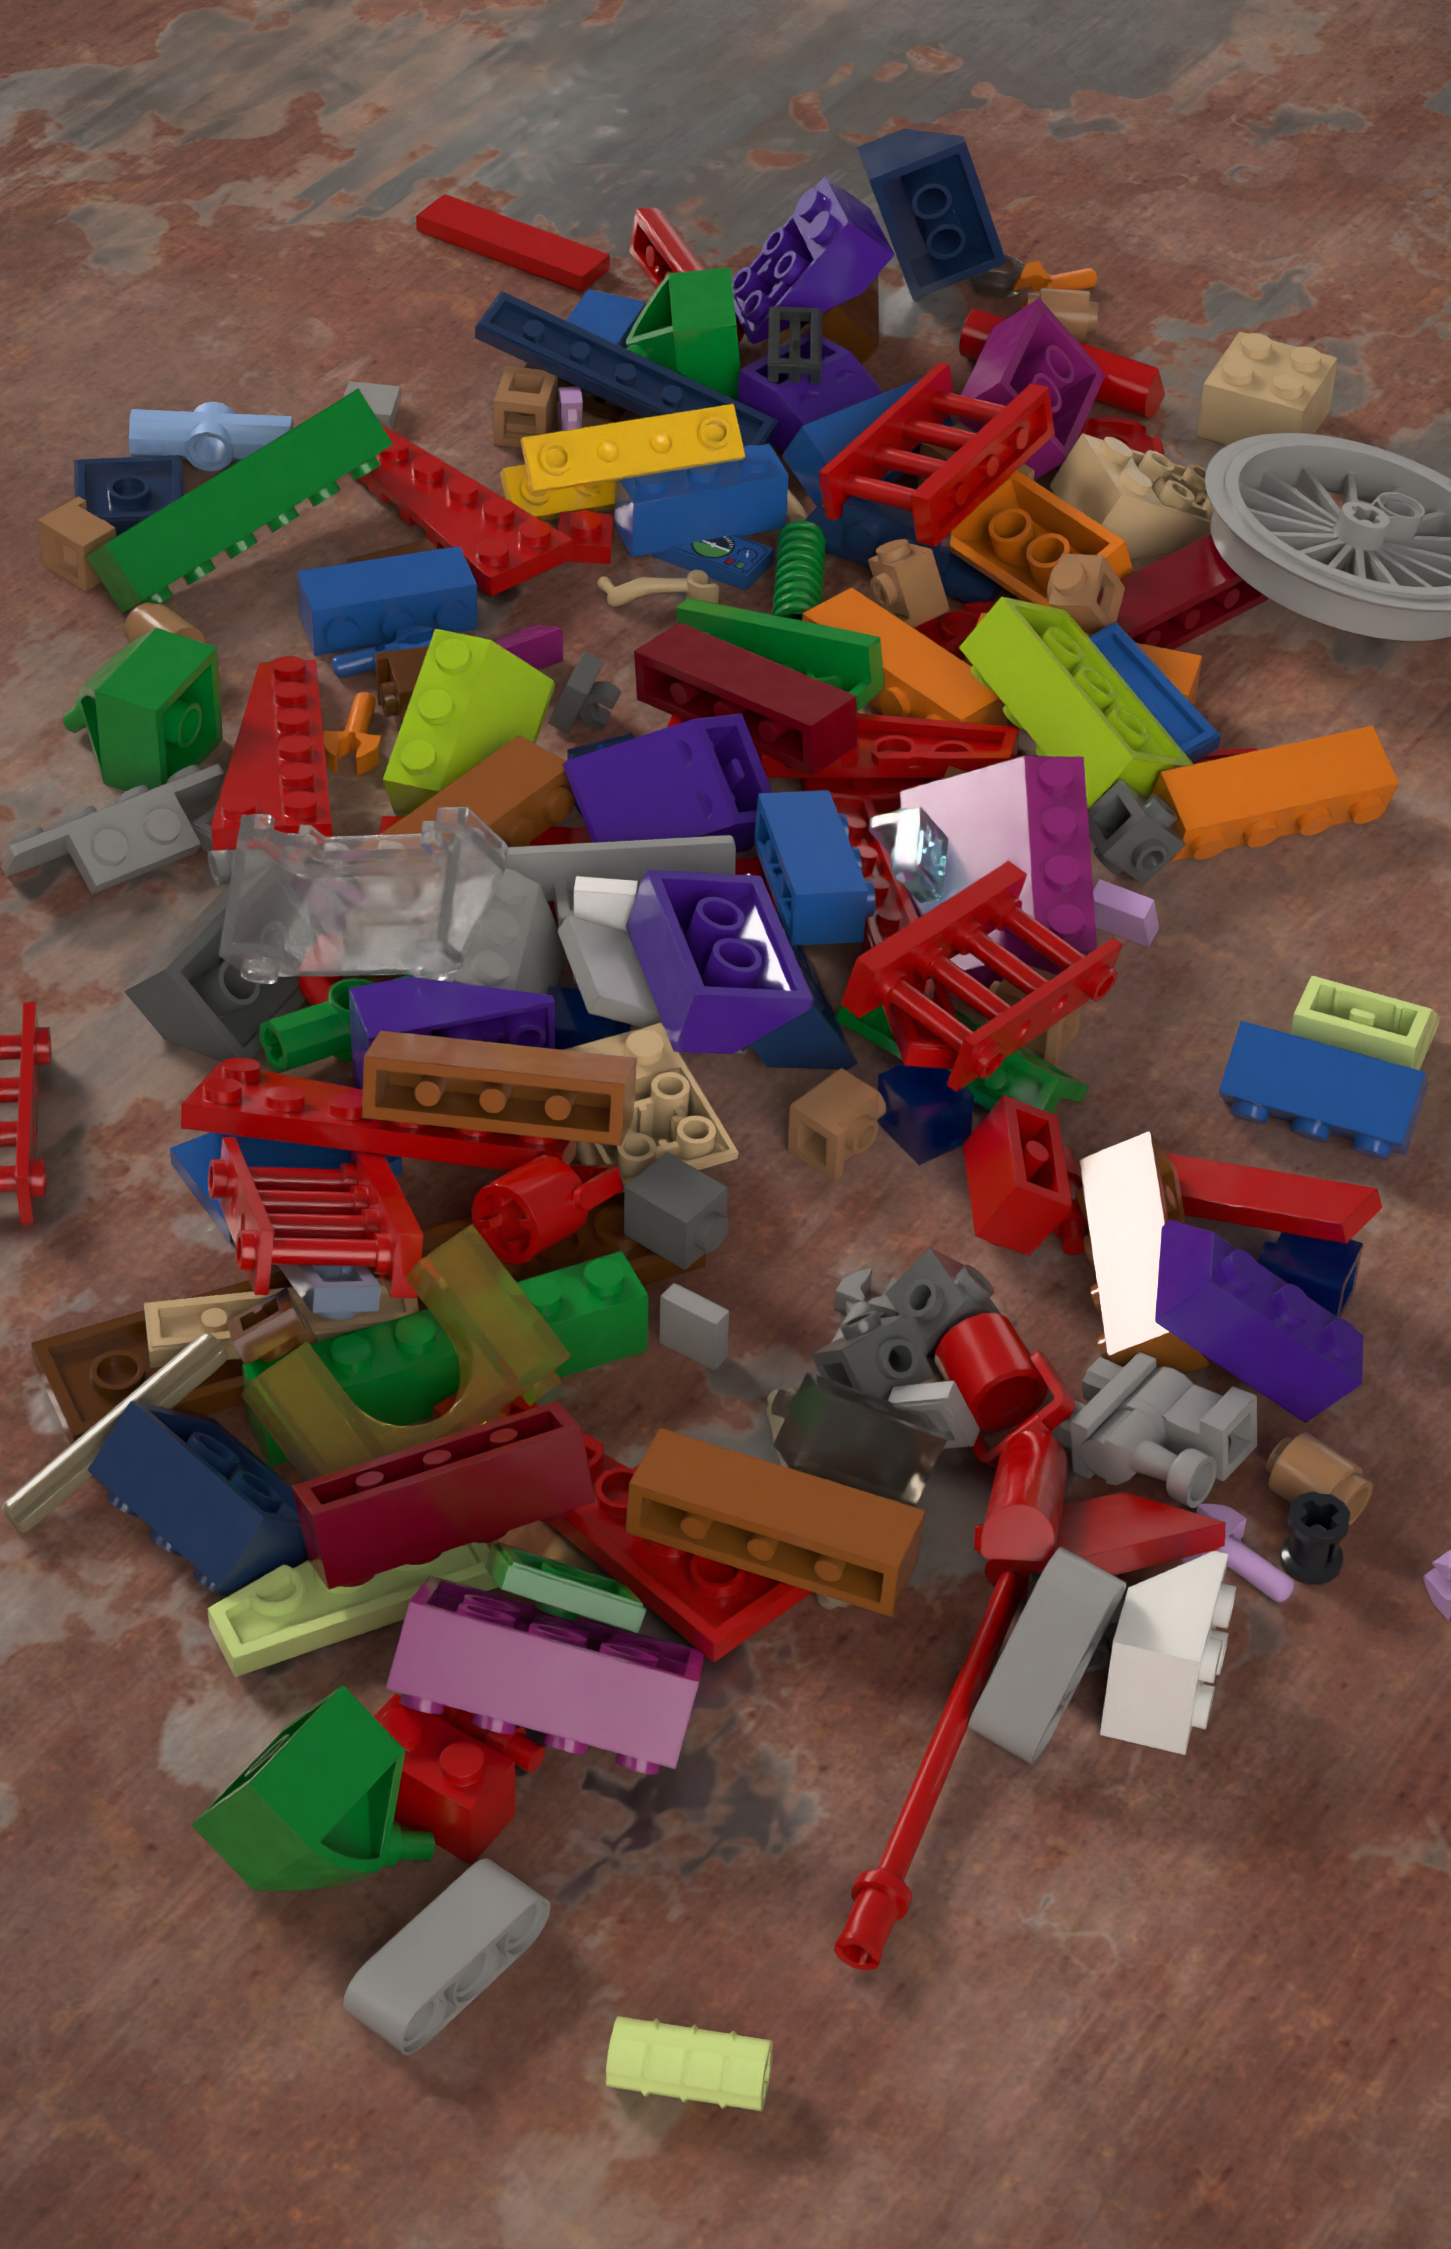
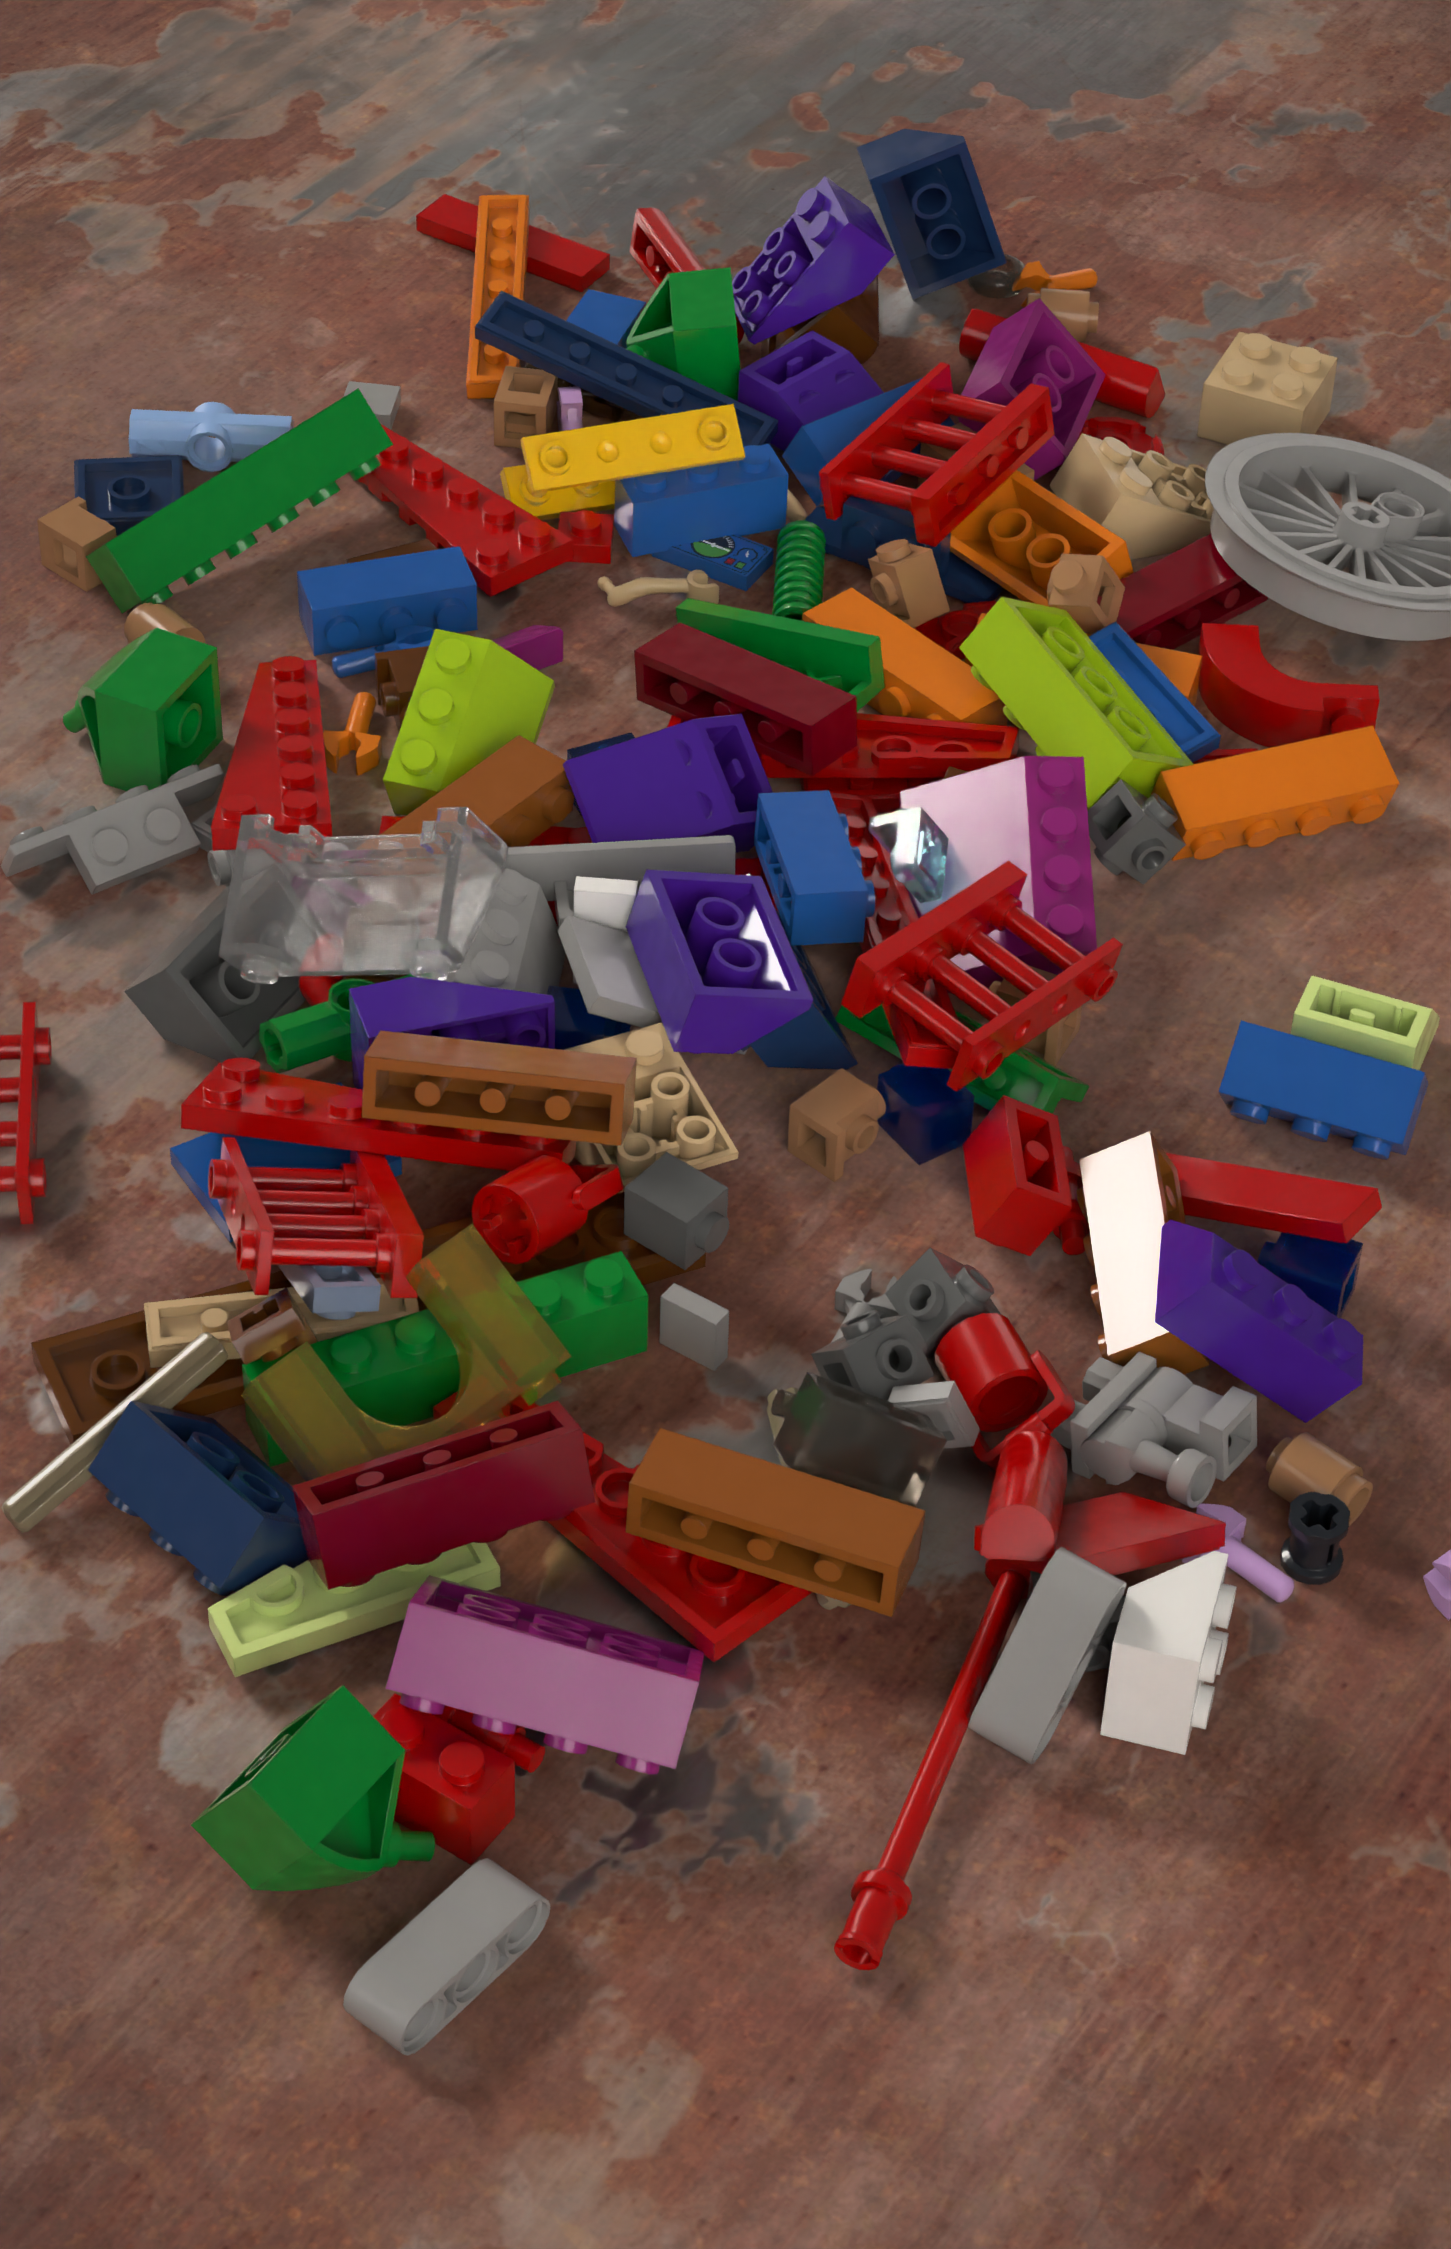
green plate [485,1542,646,1633] -> none
dark grey tile [548,651,621,734] -> none
yellowish green axle [606,2016,773,2112] -> none
pearl dark grey tile [768,306,822,384] -> none
lavender tile [1093,879,1159,948] -> none
none -> orange tile [466,195,530,399]
none -> red arch [1198,623,1380,748]

